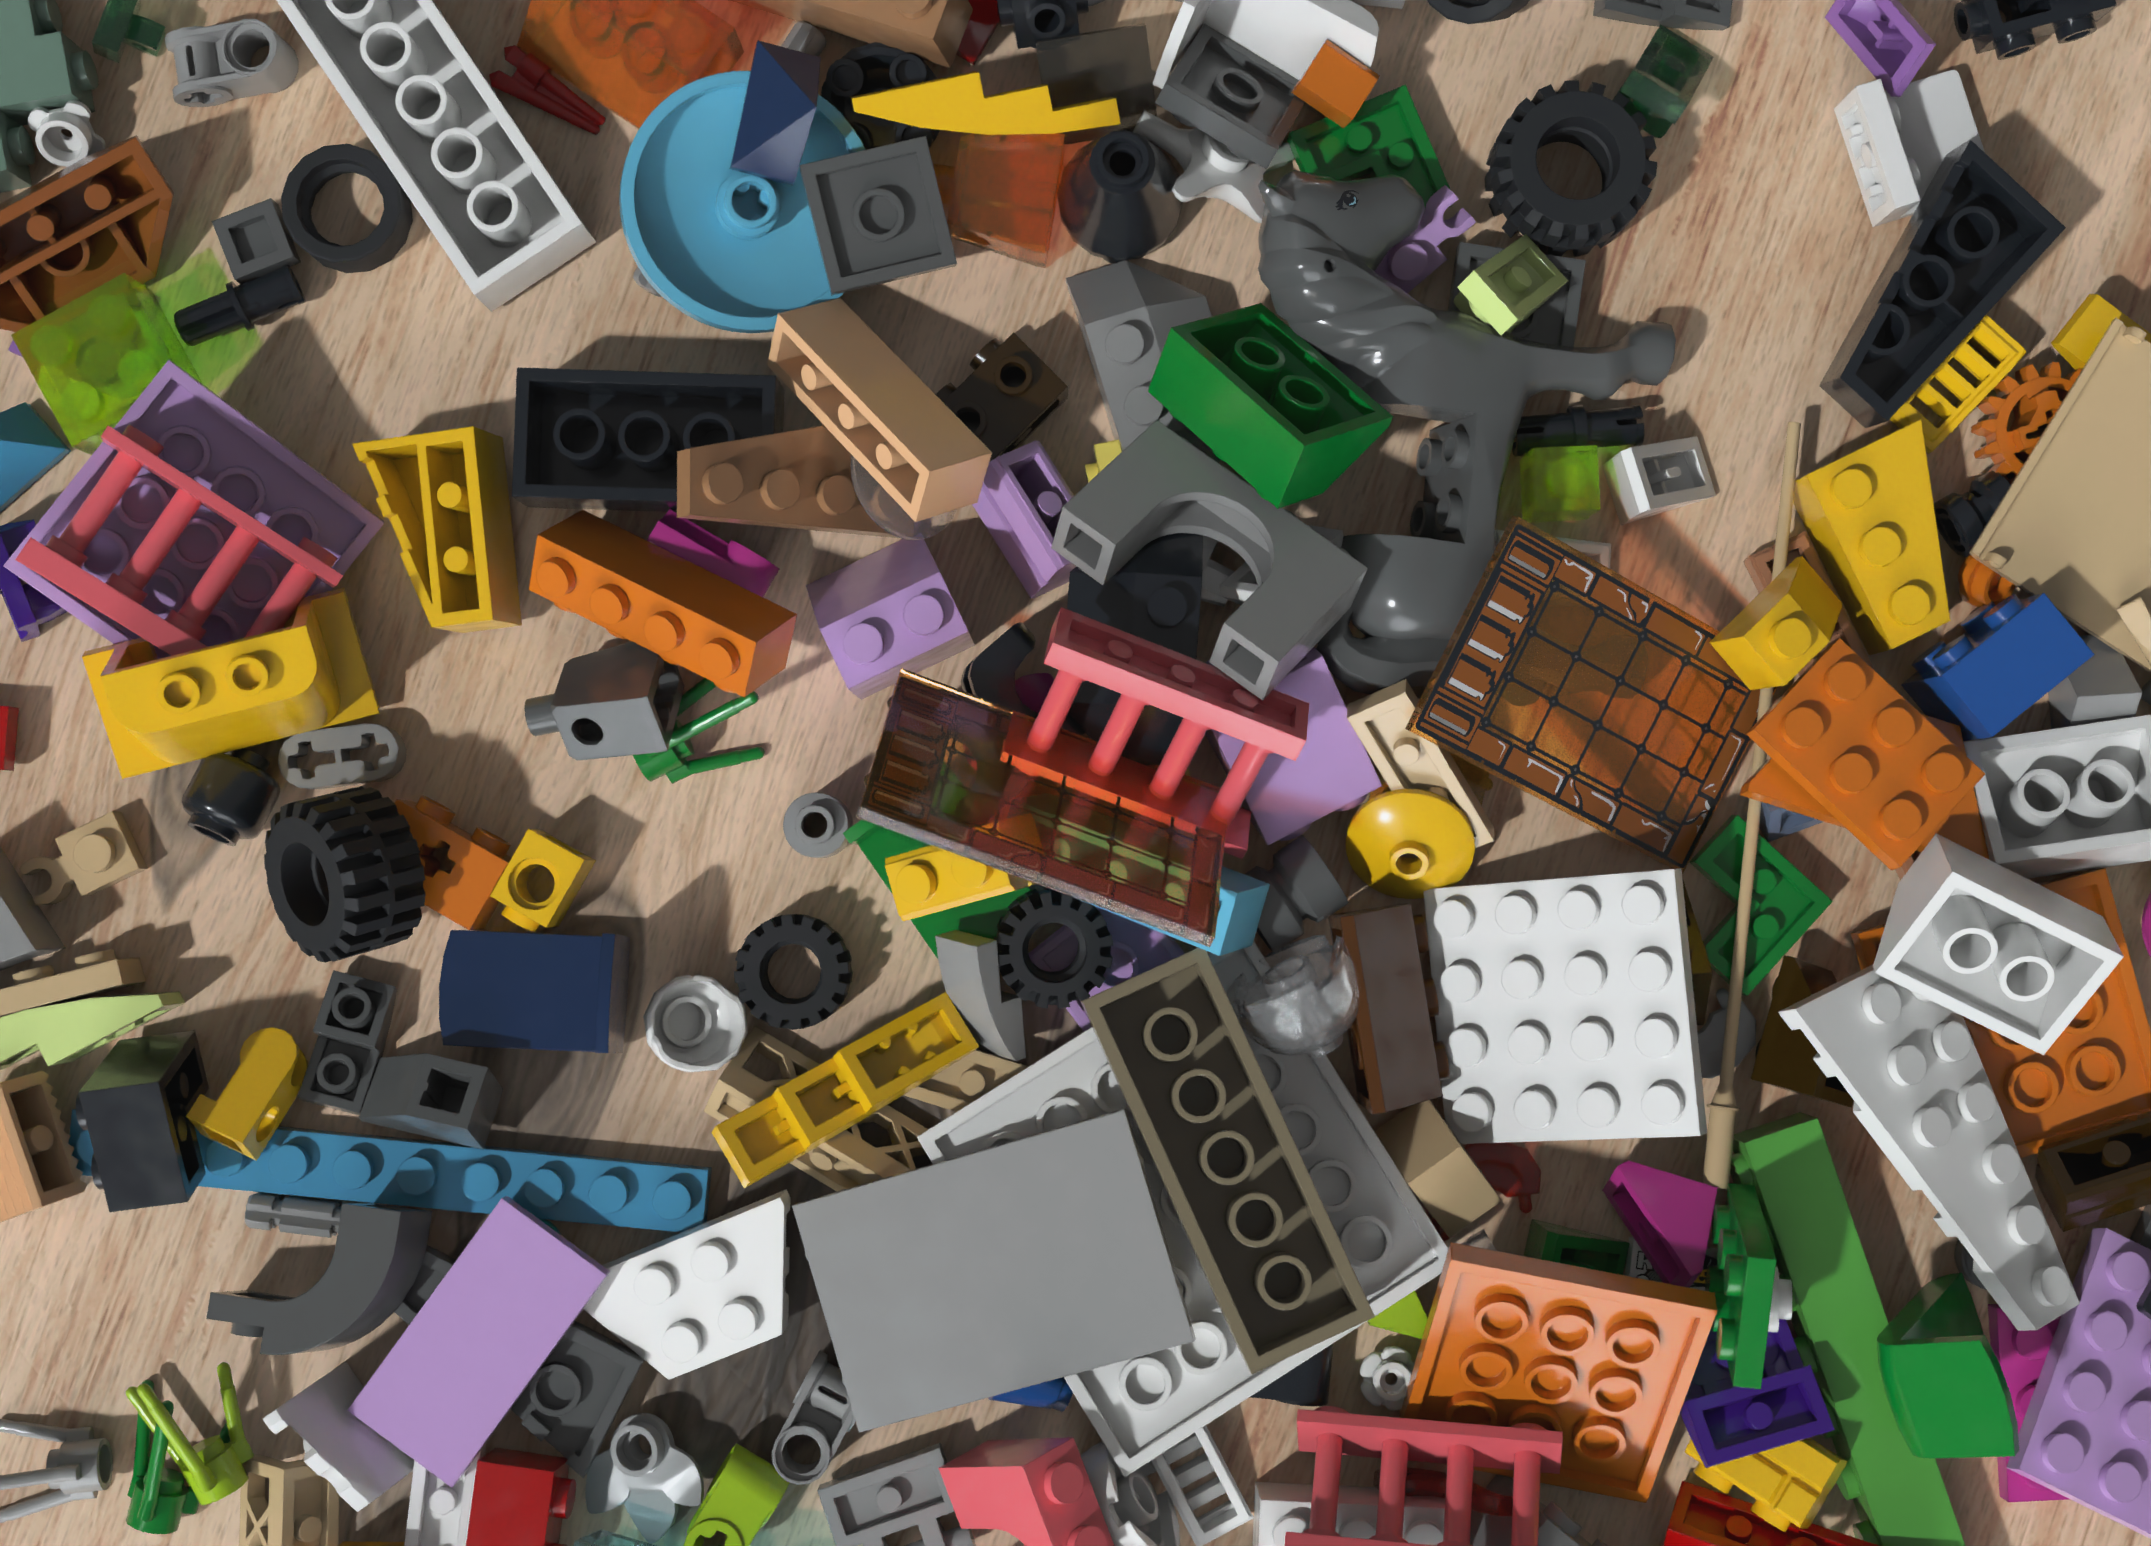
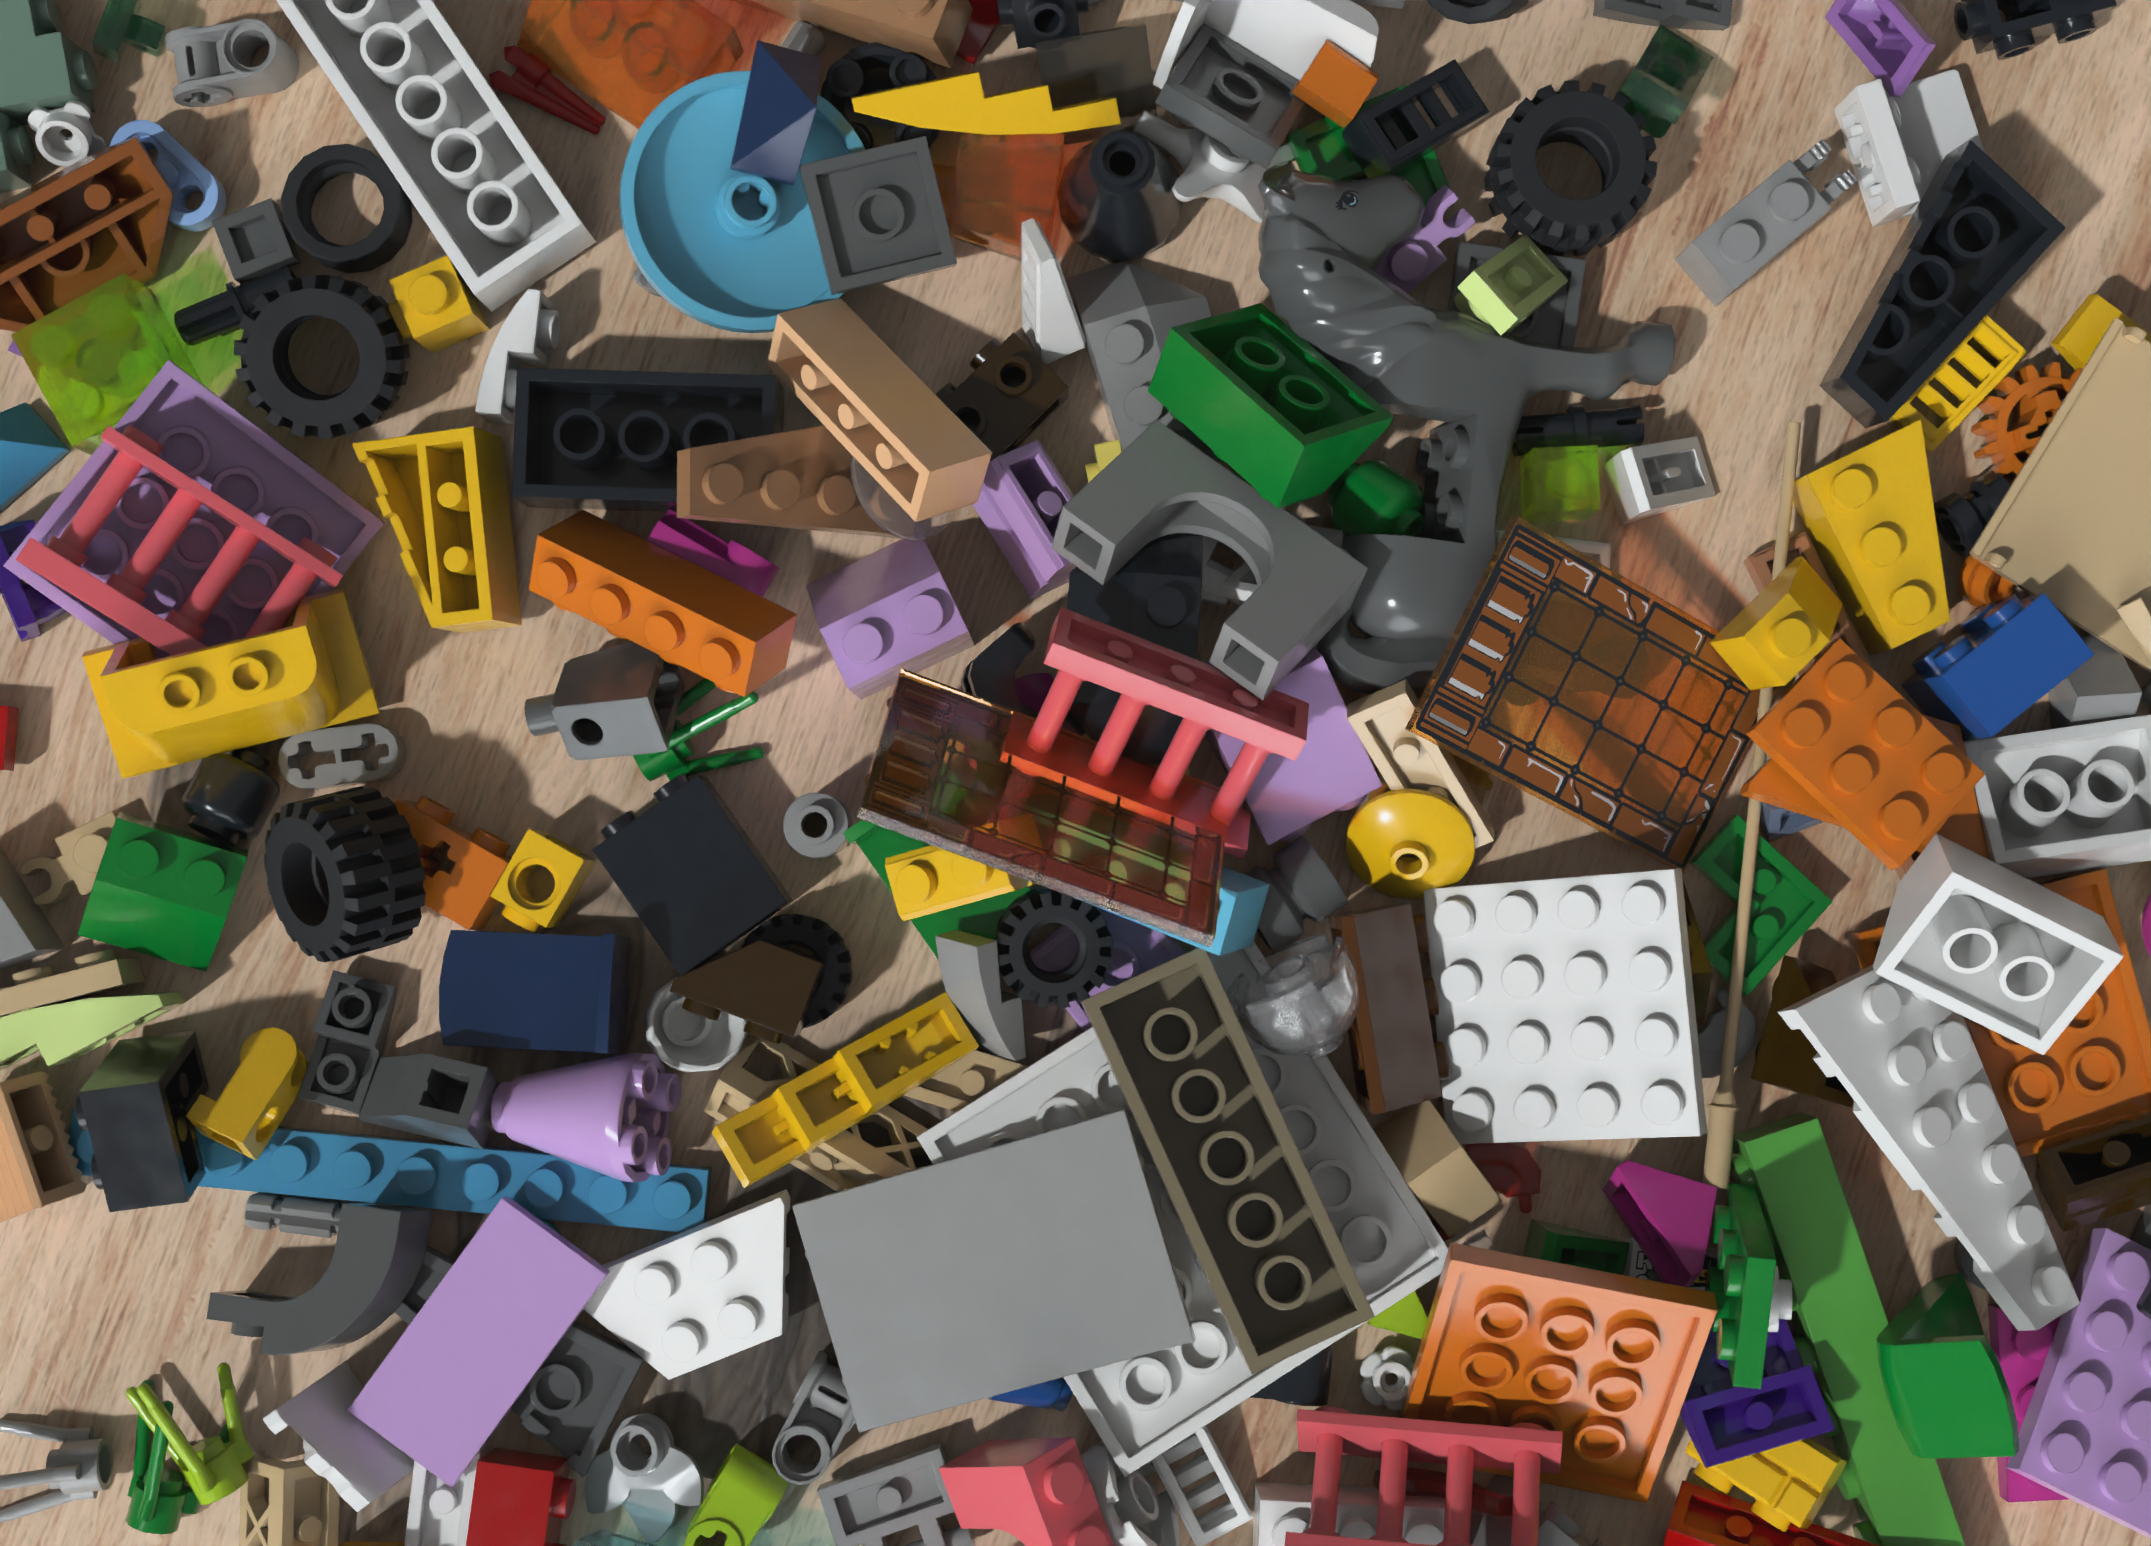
none -> green slope [77,812,248,972]
none -> light blue plate [110,120,226,232]
none -> black tyre [234,275,410,439]
none -> yellow brick [389,255,490,354]
none -> white slope [475,289,560,425]
none -> lavender cone [491,1053,681,1182]
none -> black brick [592,773,794,976]
none -> dark brown slope [670,939,827,1044]
none -> white slope [1021,218,1086,364]
none -> green head [1328,459,1425,537]
none -> black slope [1342,59,1490,178]
none -> light grey hinge [1675,139,1858,307]

